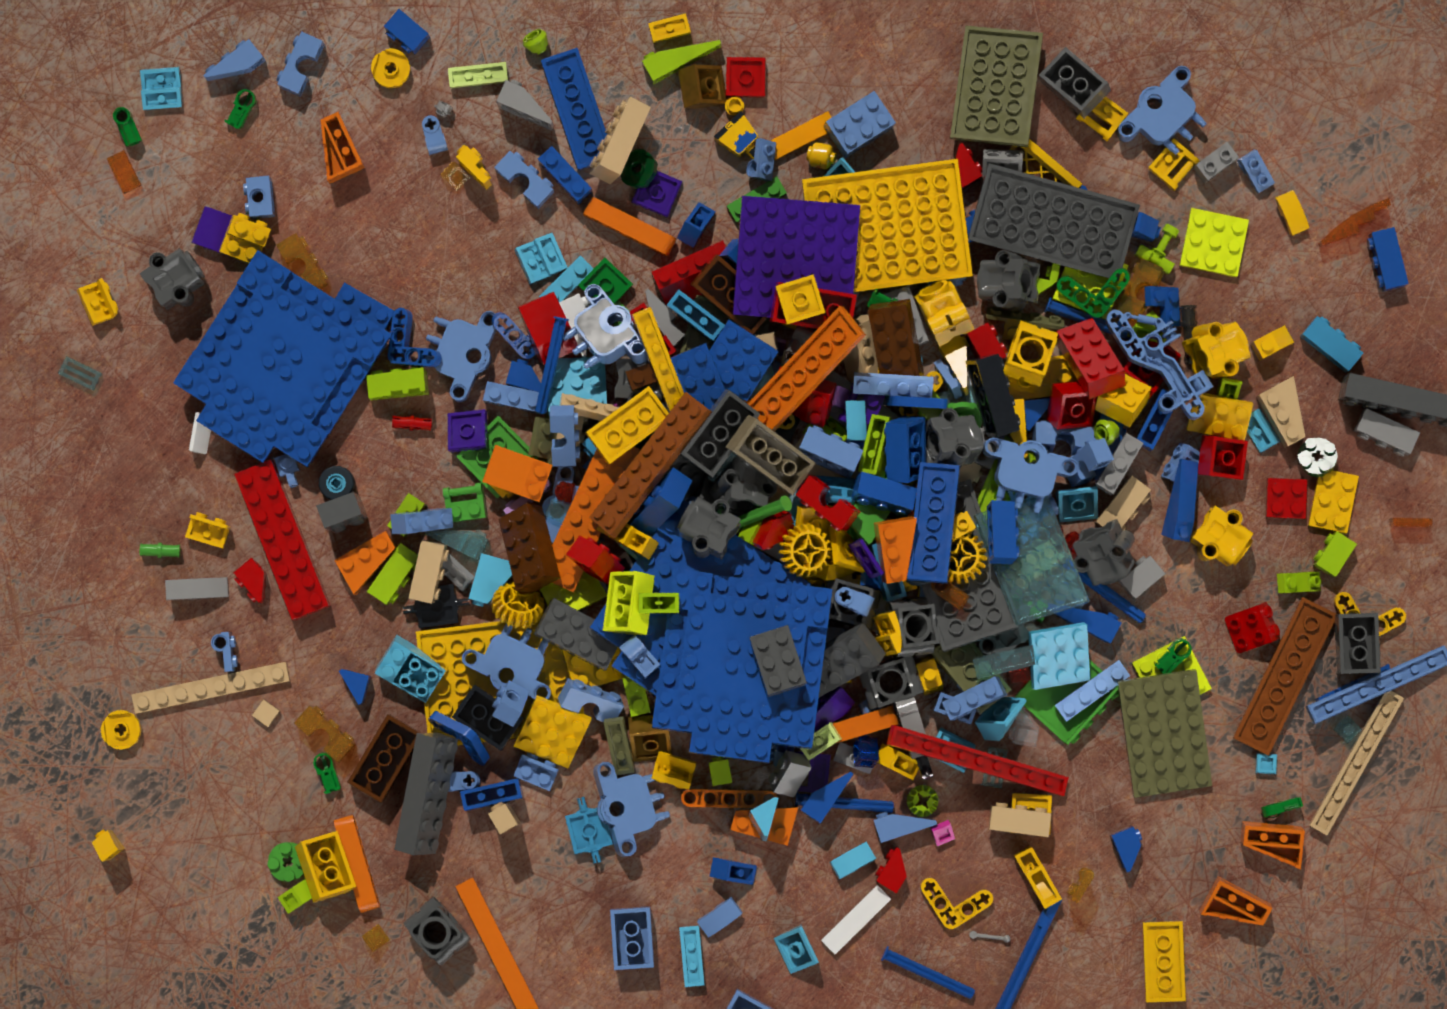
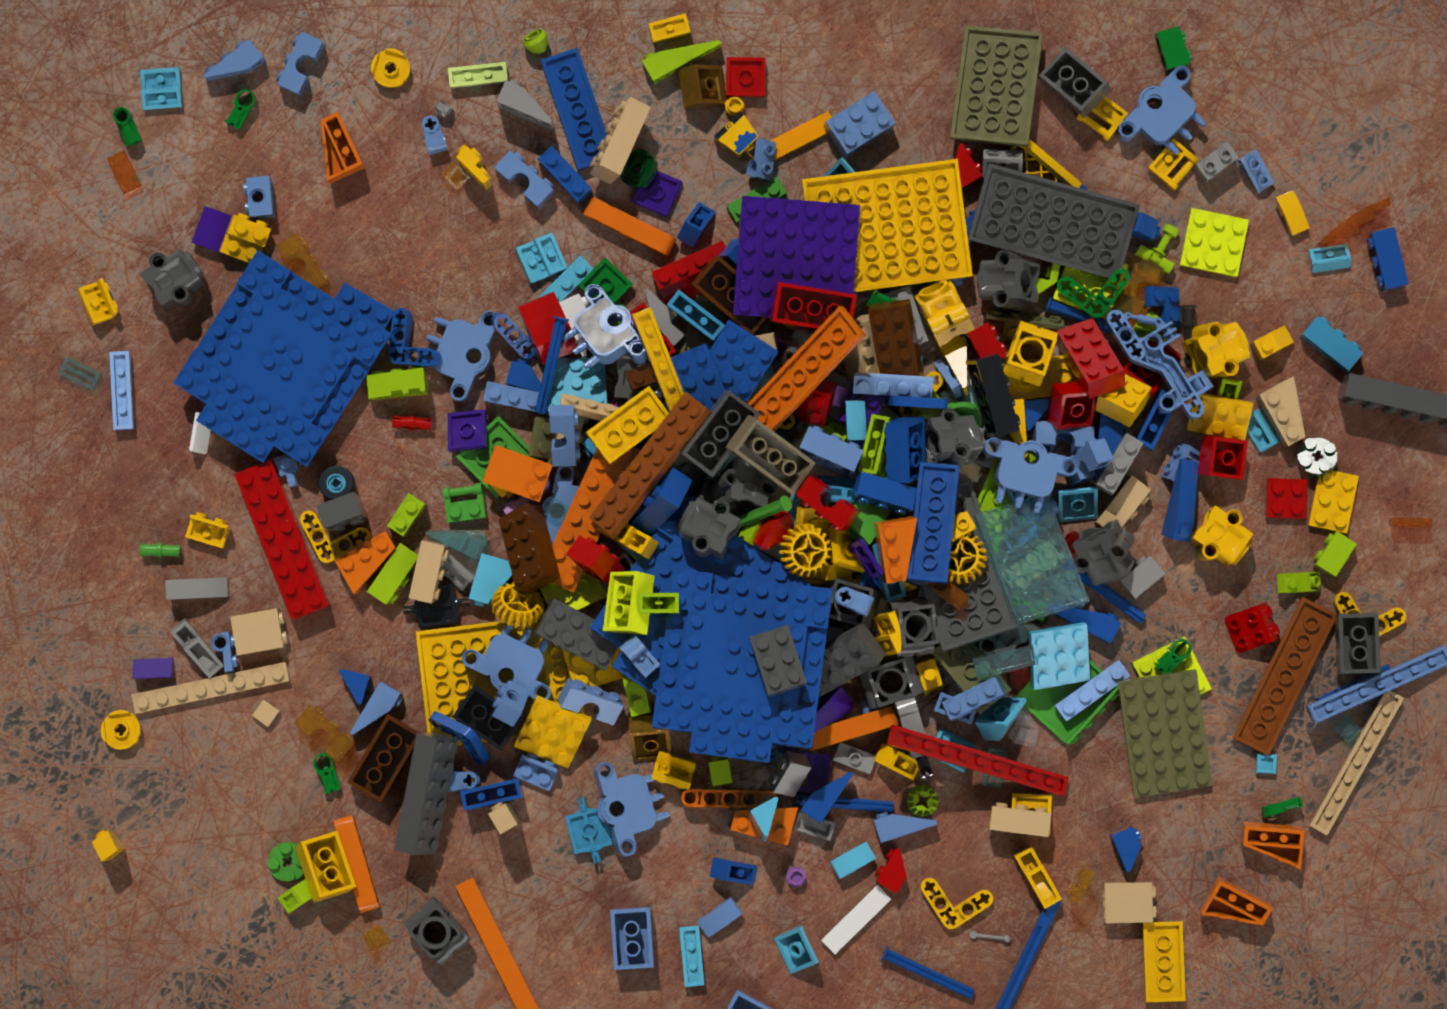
red slope [234,557,267,603] -> none
medium azure slope [375,635,446,703] -> none
blue brick [384,9,430,54] -> none
medium blue arch [390,508,453,534] -> none
clear red plate [555,481,575,503] -> none
olive plate [603,717,635,775] -> none
yellow plate [775,274,825,324] -> none
yellowish green plate [801,722,842,761] -> none
yellow head [806,142,836,170] -> none
clear blue brick [853,735,879,768] -> none
dark pink plate [930,820,955,846] -> none
blue brick [987,500,1019,564] -> none
lime cone [1094,420,1120,446] -> none
light grey brick [1353,408,1420,457] -> none
none -> light blue plate [109,351,134,430]
none -> dark purple slope [132,658,174,679]
none -> light grey slope [170,618,224,678]
none -> tan brick [230,608,288,656]
none -> yellow beam [300,510,371,563]
none -> medium blue slope [350,681,403,735]
none -> medium lavender plate [786,867,806,887]
none -> light grey plate [792,811,836,841]
none -> tan brick [1102,882,1156,923]
none -> green brick [1155,26,1192,73]
none -> medium azure slope [1308,244,1351,273]

